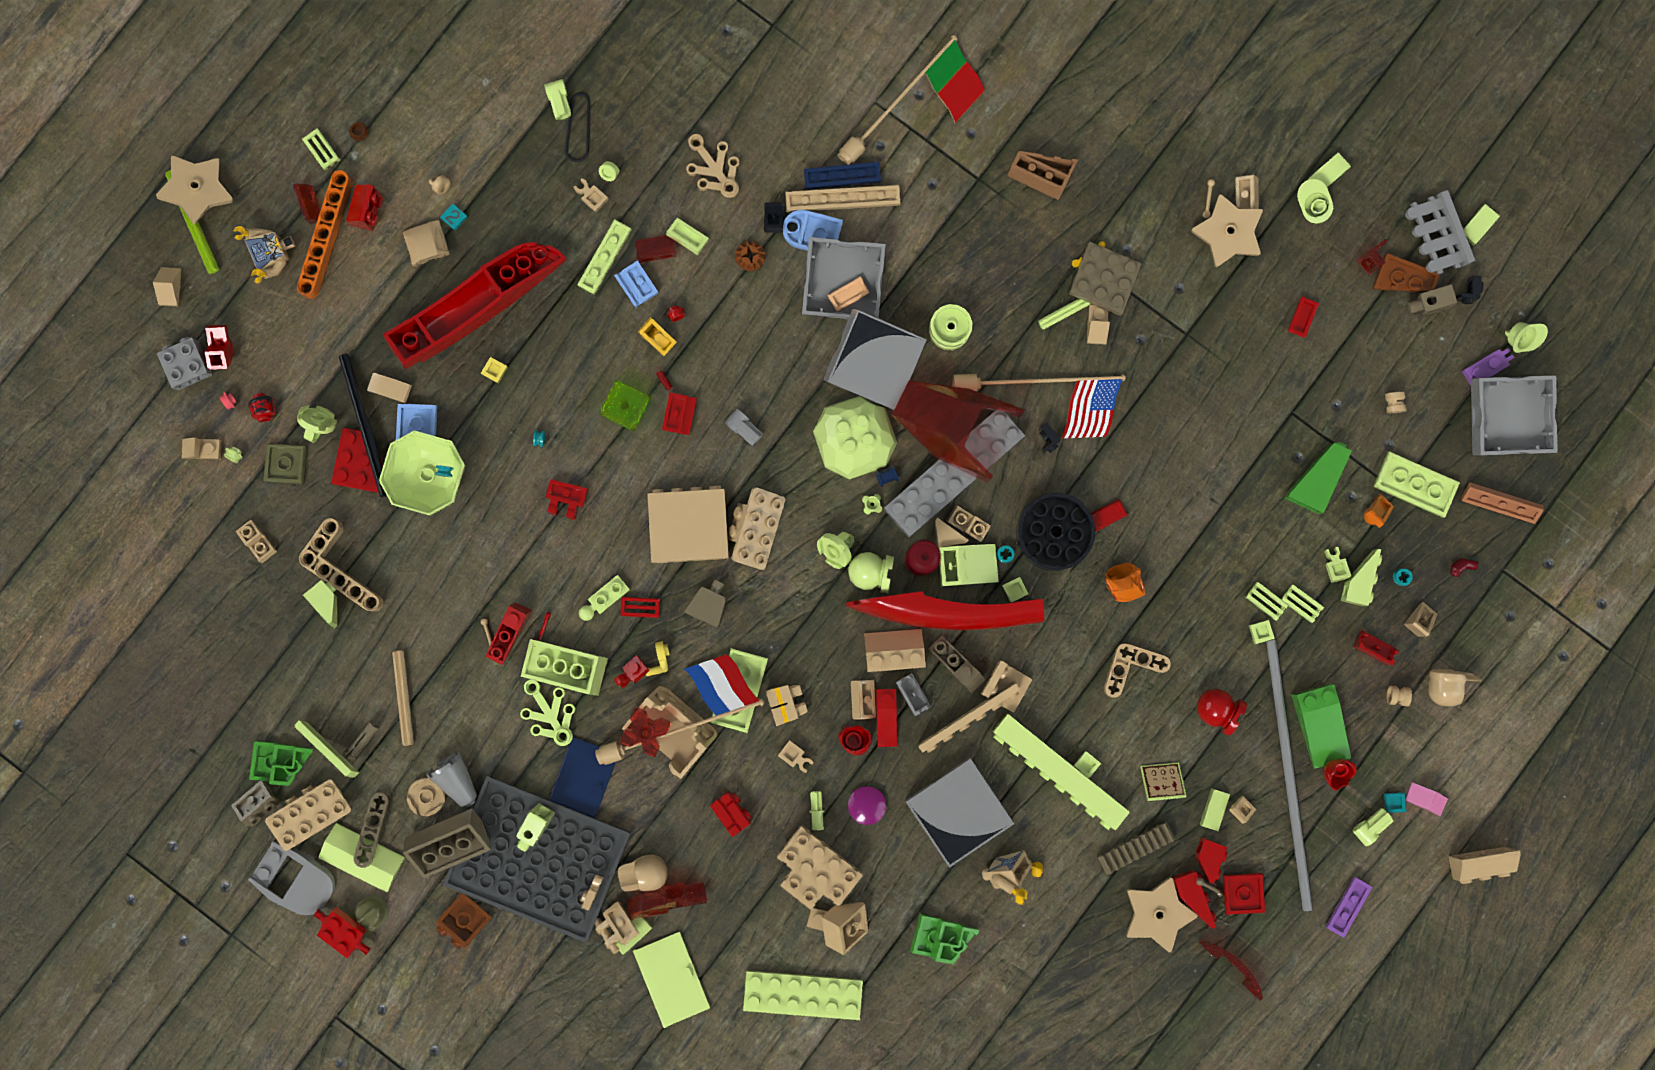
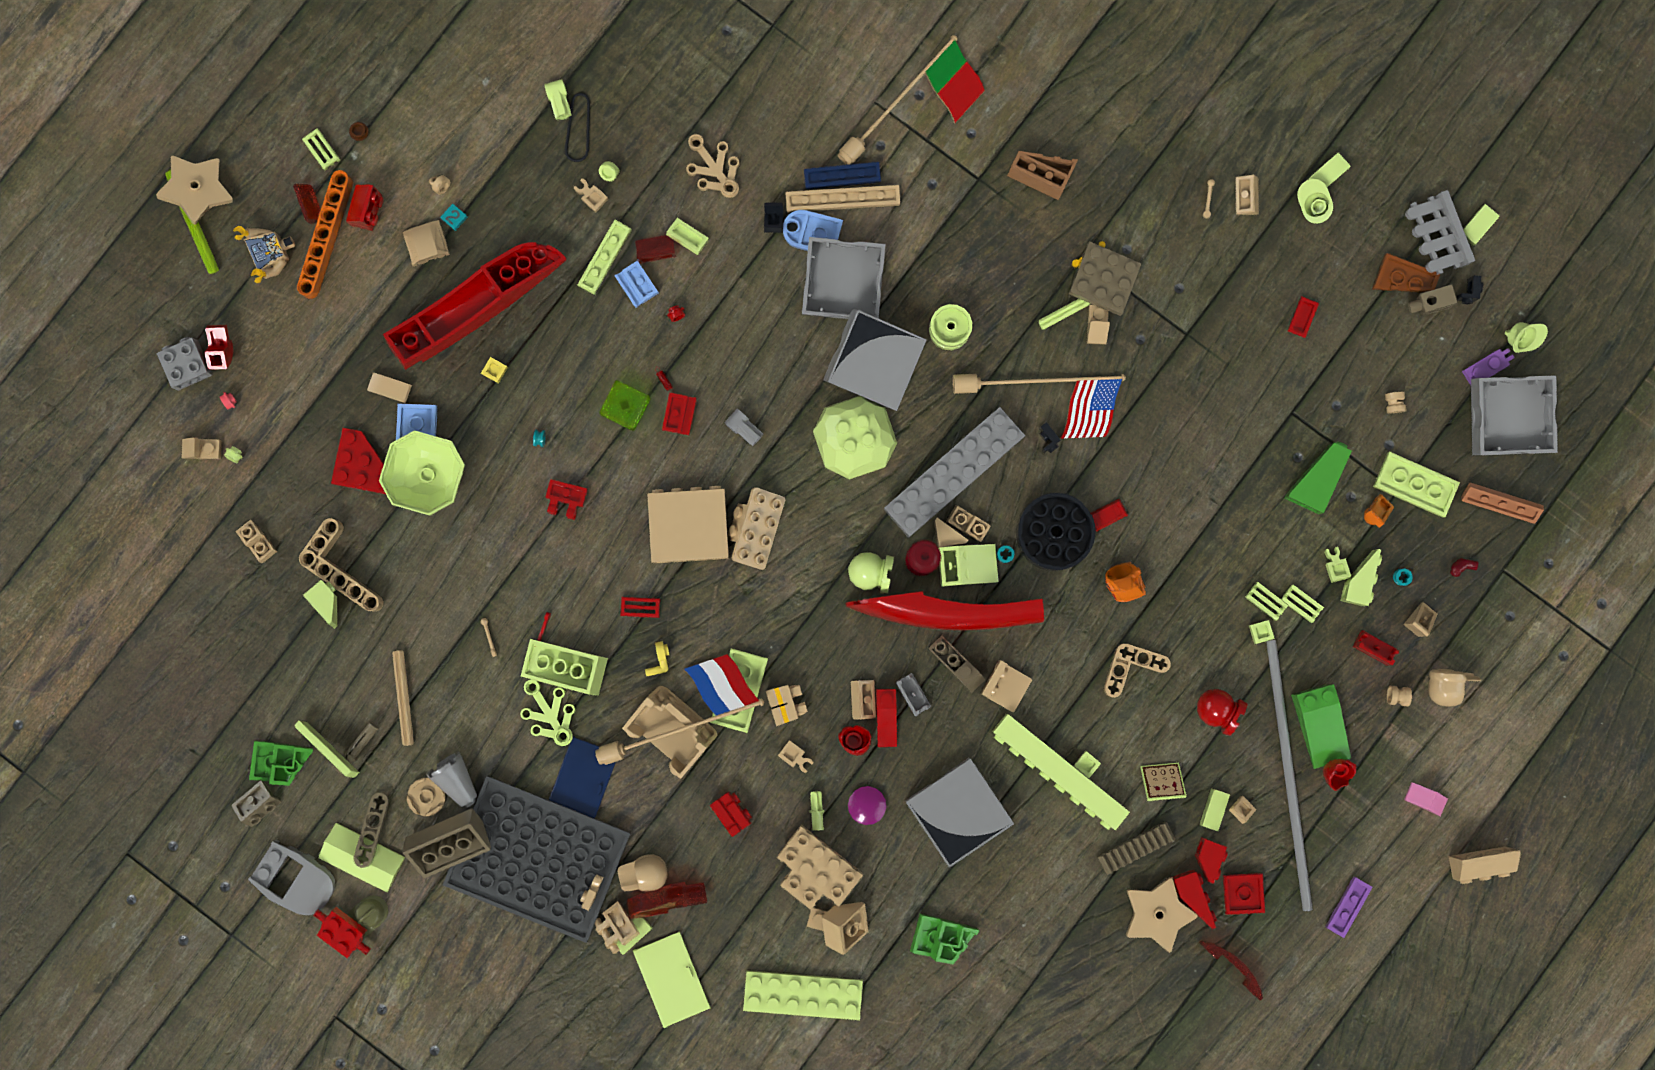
tan slope [153,267,181,306] -> none
red head [248,393,276,422] -> none
olive tile [264,443,307,484] -> none
tan bracket [265,779,351,851] -> none
yellowish green tile [297,405,337,443] -> none
black axle [339,354,387,498] -> none
teal bush [435,465,454,477] -> none
dark orange plate [435,893,492,950] -> none
red slope [485,602,532,665] -> none
yellowish green torso [516,803,555,851] -> none
yellowish green plate [579,575,630,621] -> none
red plate [614,655,650,688] -> none
clear red plant [620,707,671,757] -> none
yellow slope [638,317,676,356] -> none
dark tan torso [684,580,727,628] -> none
dark orange gear [735,241,765,271] -> none
yellowish green tile [817,532,854,569] -> none
light nougat tile [827,276,870,312] -> none
yellowish green plate [862,494,882,514] -> none
tan slope [864,629,926,672] -> none
dark blue bush [875,465,899,487] -> none
clear red windscreen [892,380,1025,483] -> none
tan plate [918,681,1021,753] -> none
tan torso [982,850,1043,904] -> none
yellowish green plate [1002,577,1028,603] -> none
tan plate [1191,195,1263,268] -> none
dark tan hinge [1196,878,1224,897] -> none
yellowish green piece [1352,808,1393,847] -> none
clear red panel [1357,239,1388,275] -> none
teal tile [1384,792,1406,813] -> none

